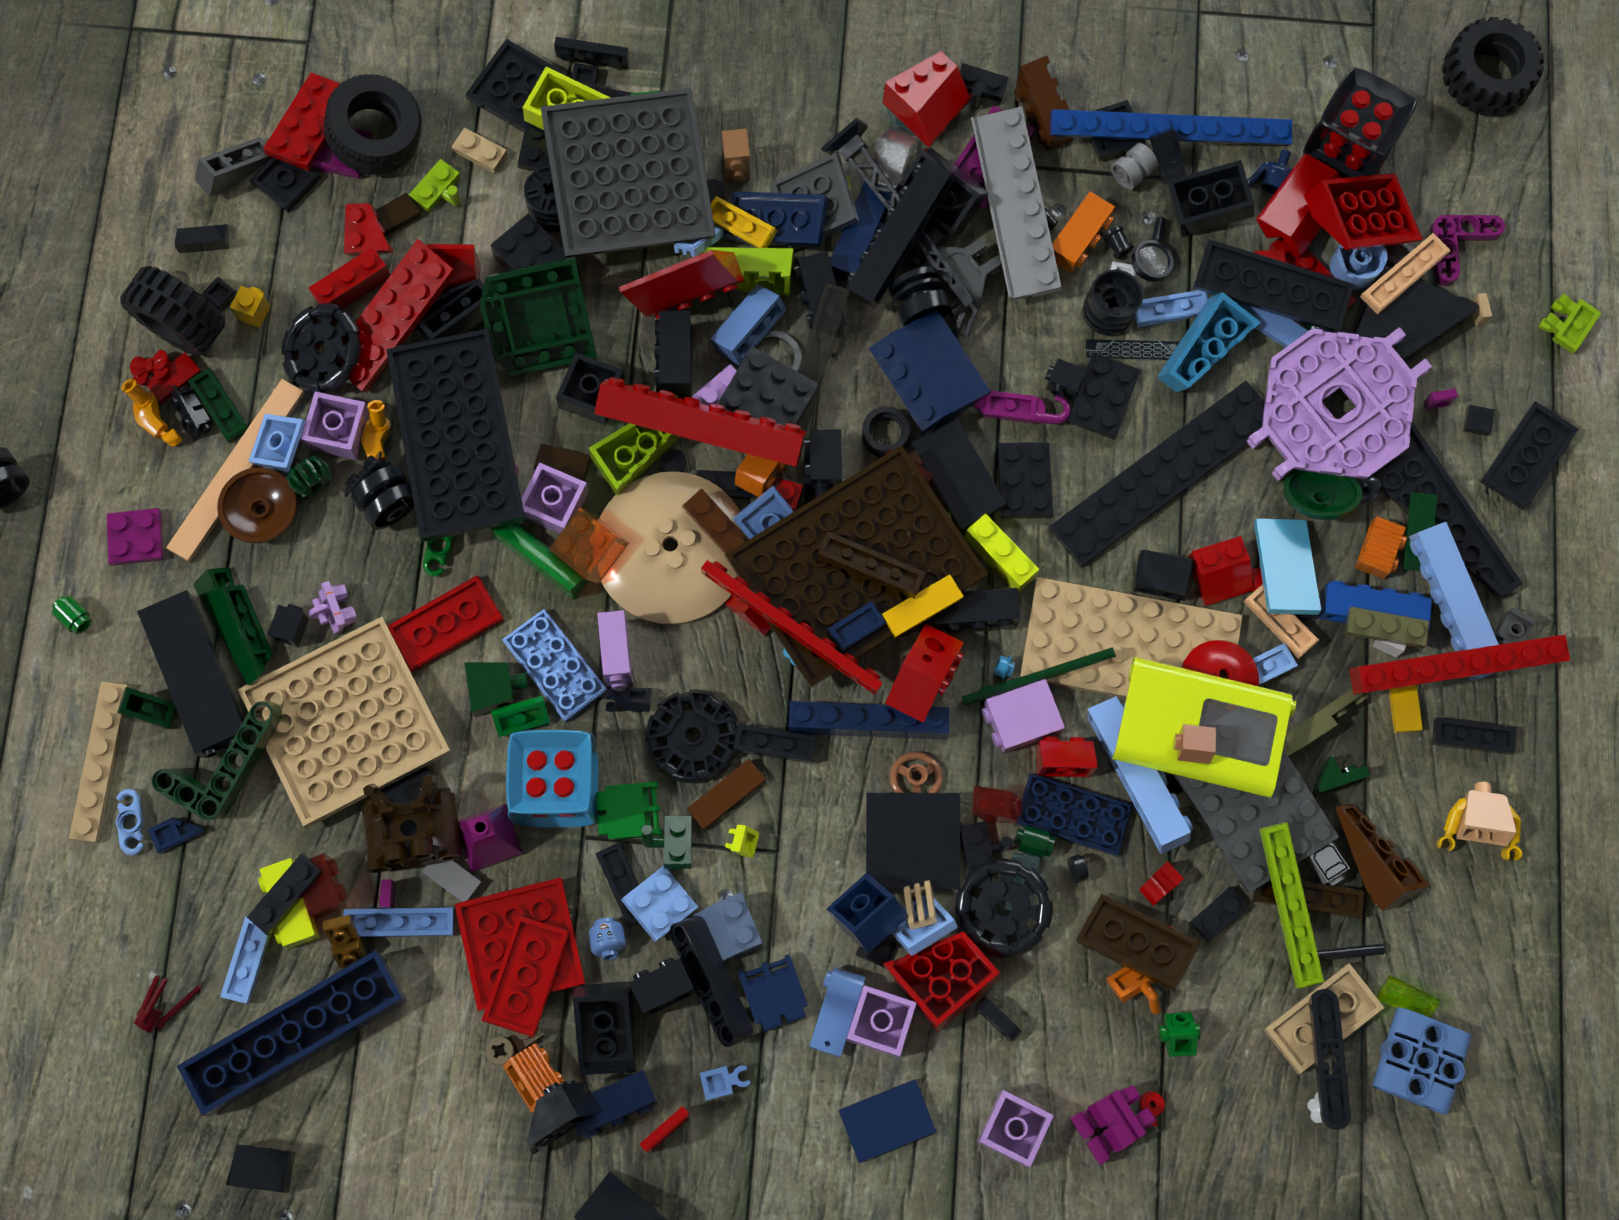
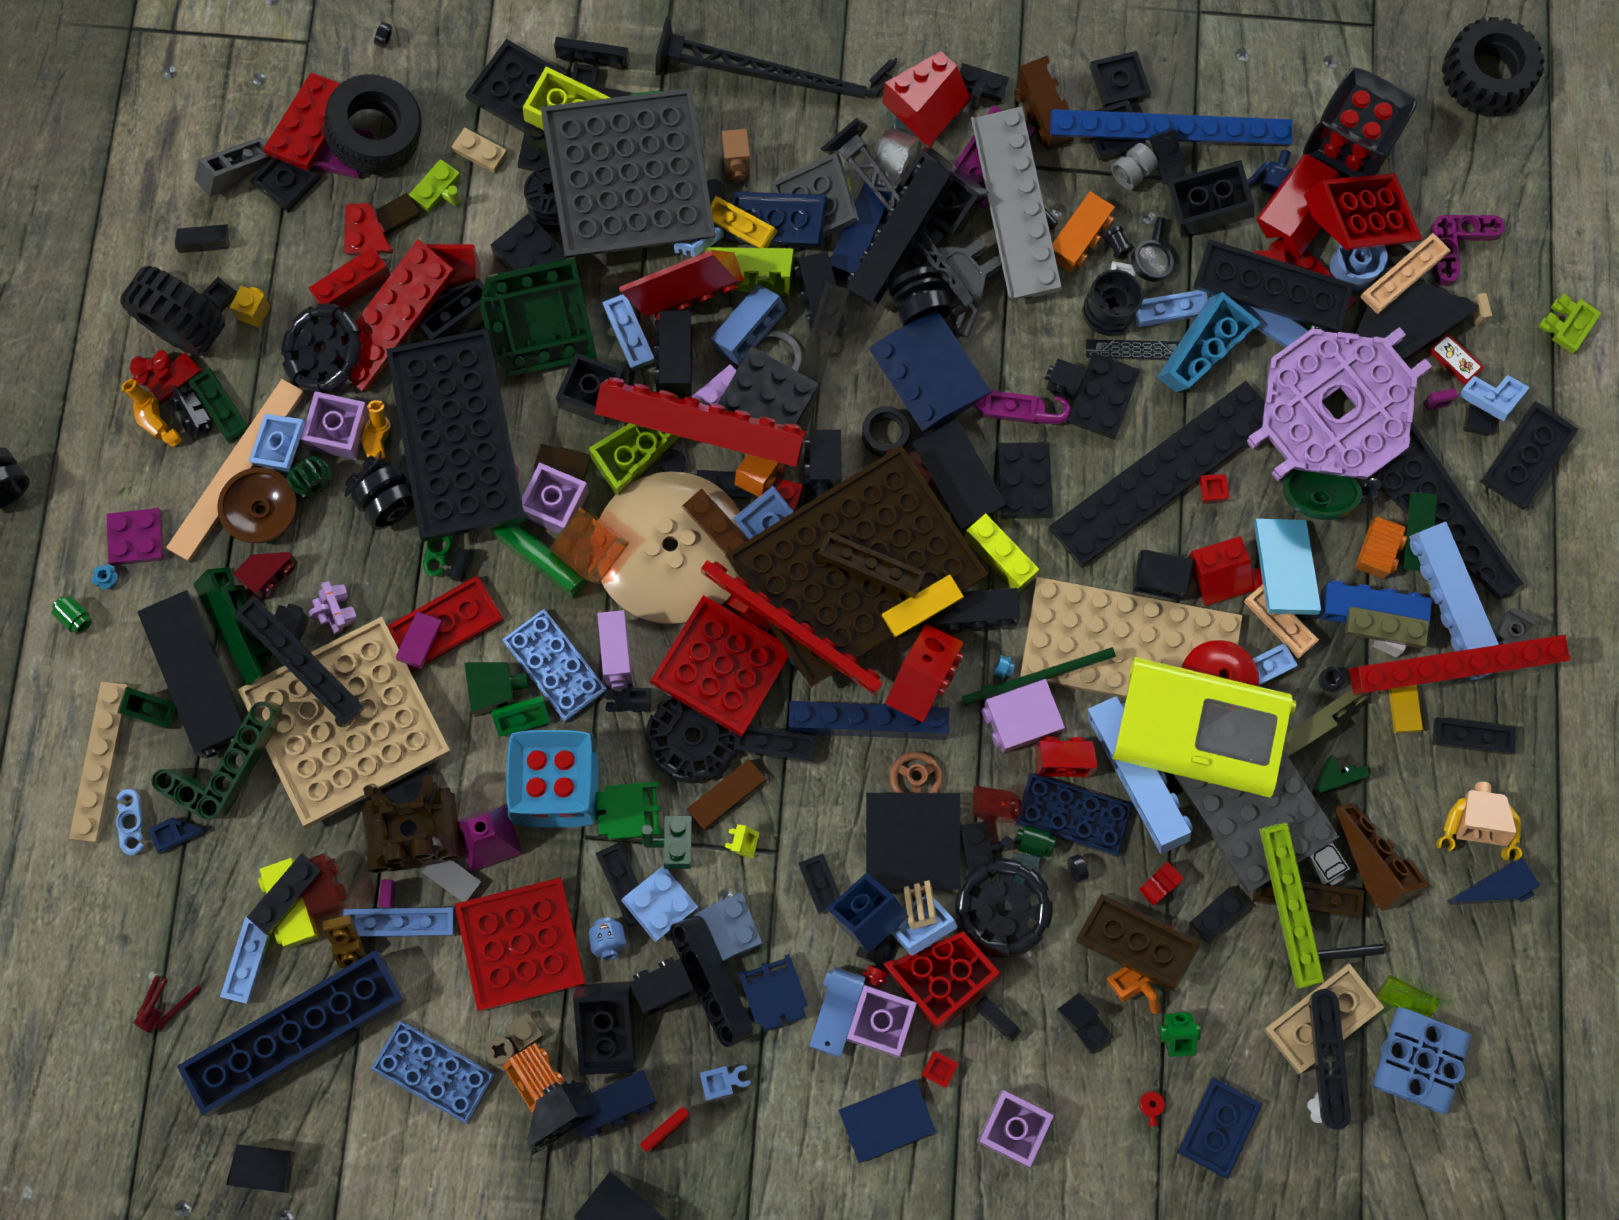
red tile [481,915,570,1038] -> none
dark blue tile [827,601,887,652] -> none
magenta hips [1069,1085,1156,1165] -> none
nougat brick [1173,724,1216,764] -> none
none -> dark azure plate [92,564,118,590]
none -> dark red slope [233,552,298,600]
none -> black plate [235,595,366,727]
none -> medium blue tile [371,1020,496,1124]
none -> black tile [374,21,393,48]
none -> magenta tile [396,612,442,669]
none -> black pin [447,548,473,583]
none -> light blue plate [602,294,655,371]
none -> red plate [650,595,789,737]
none -> black piece [655,16,897,99]
none -> black plate [798,853,841,915]
none -> red plate [862,964,889,987]
none -> red plate [921,1050,958,1089]
none -> black slope [1057,993,1113,1054]
none -> black plate [1089,51,1151,107]
none -> dark blue tile [1176,1077,1263,1179]
none -> red plate [1199,474,1229,503]
none -> black axle [1318,666,1344,692]
none -> tile [1428,333,1484,386]
none -> dark blue slope [1447,858,1540,905]
none -> light blue plate [1459,375,1530,422]

